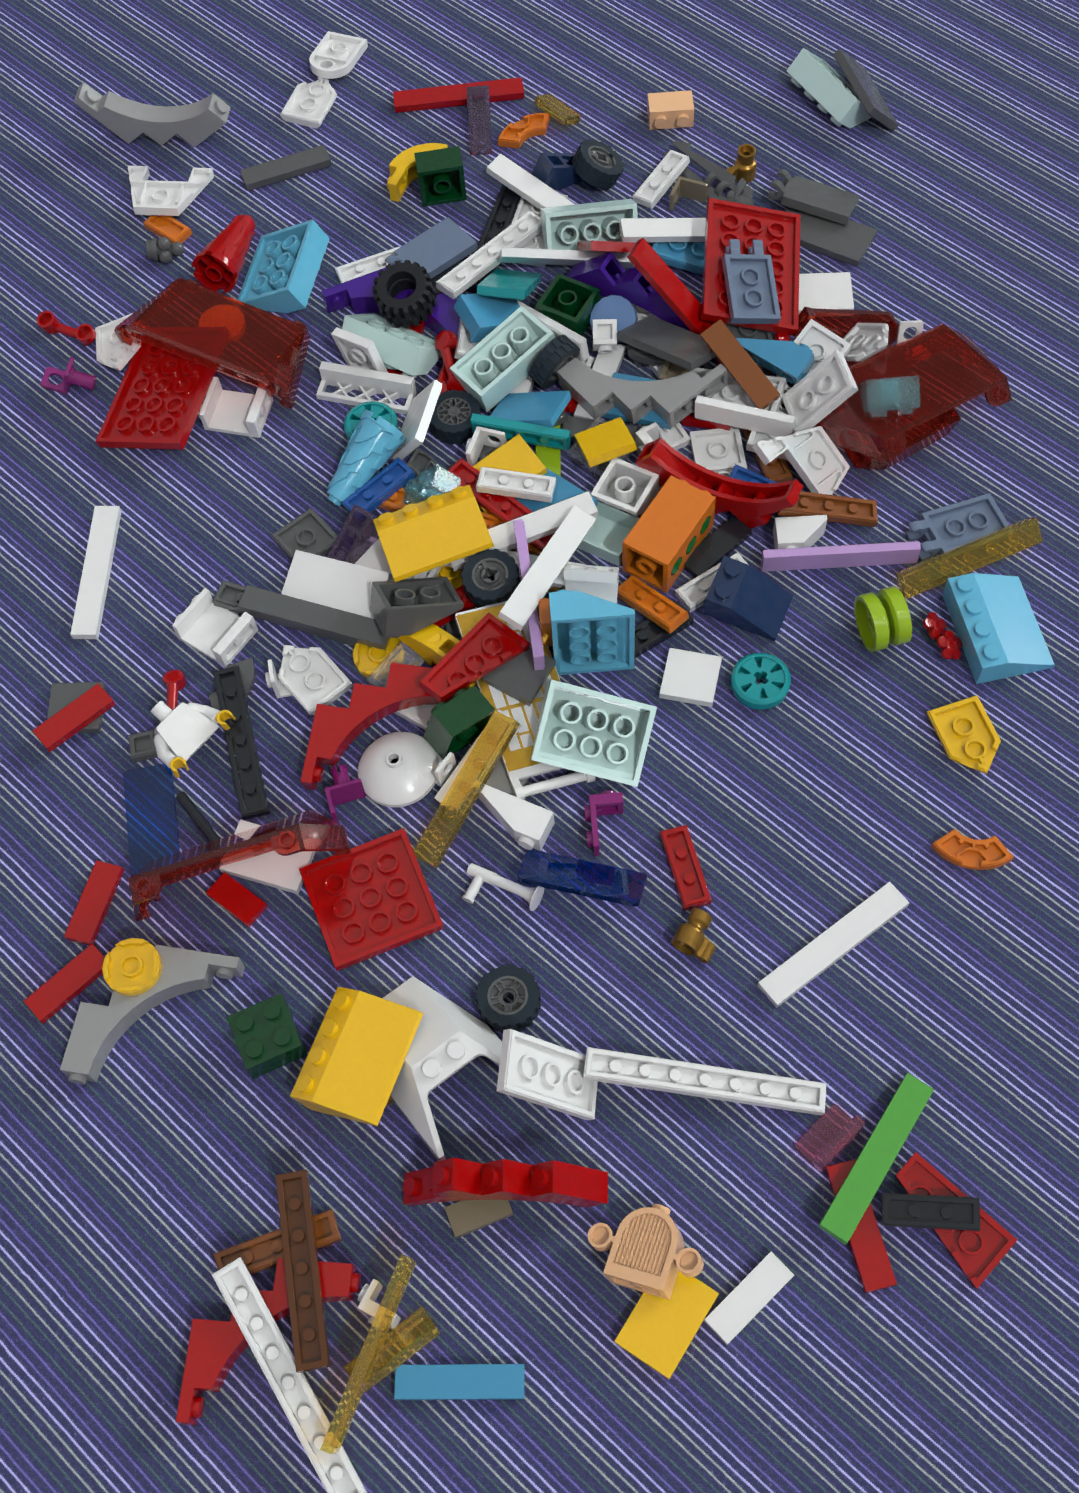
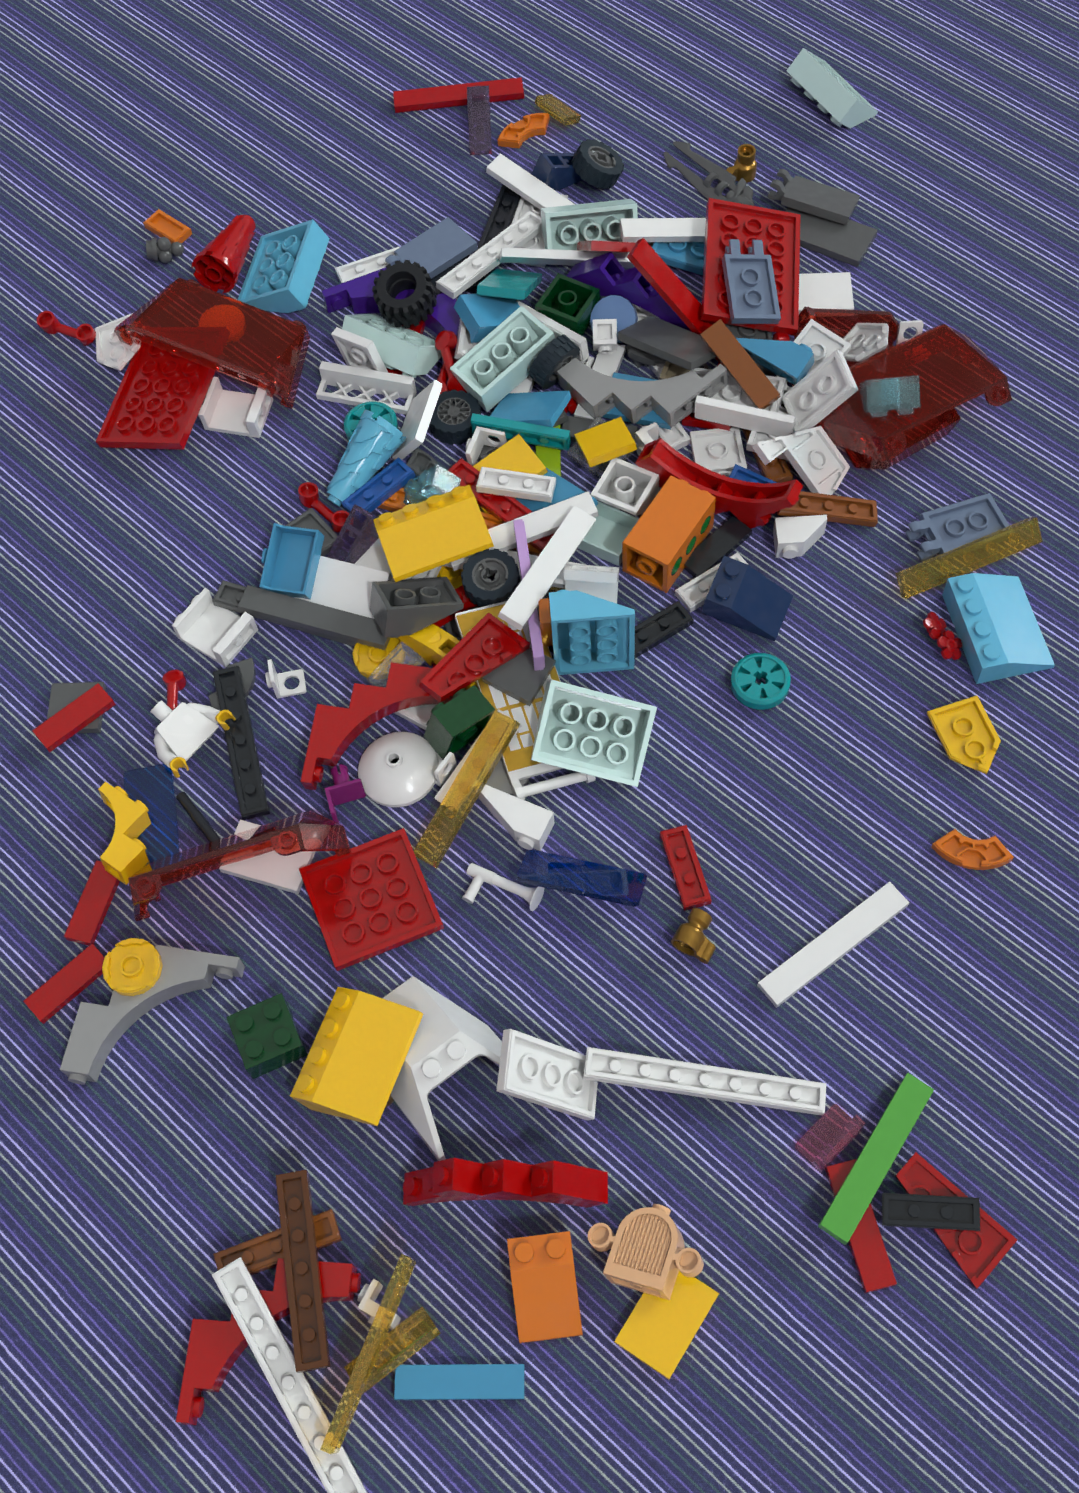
magenta bracket [41,357,97,395] -> none
white tile [70,506,122,639] -> none
light grey arch [74,82,231,147] -> none
white wing [128,166,214,217] -> none
dark grey tile [128,730,158,763] -> none
red tile [206,872,268,928] -> none
dark grey tile [240,145,332,191] -> none
white tile [278,645,352,715] -> none
white tile [280,77,337,129] -> none
white tile [309,31,368,79] -> none
yellow arch [387,143,448,202] -> none
dark green brick [414,146,467,207] -> none
dark tan tile [444,1200,514,1239] -> none
black wheel [476,964,541,1033] -> none
magenta bracket [584,791,623,856] -> none
orange tile [618,575,689,634] -> none
white tile [632,150,690,209] -> none
light nougat brick [647,90,694,130] -> none
white tile [659,648,722,707] -> none
dark tan bracket [669,176,708,211] -> none
white tile [704,1252,794,1345] -> none
lavender tile [761,541,921,572] -> none
dark grey tile [834,48,899,131] -> none
lime wheel [854,586,912,652] -> none
none -> yellow arch [98,782,151,885]
none -> dark azure container [259,523,325,600]
none -> red bar [298,482,352,532]
none -> orange slope [507,1231,583,1344]

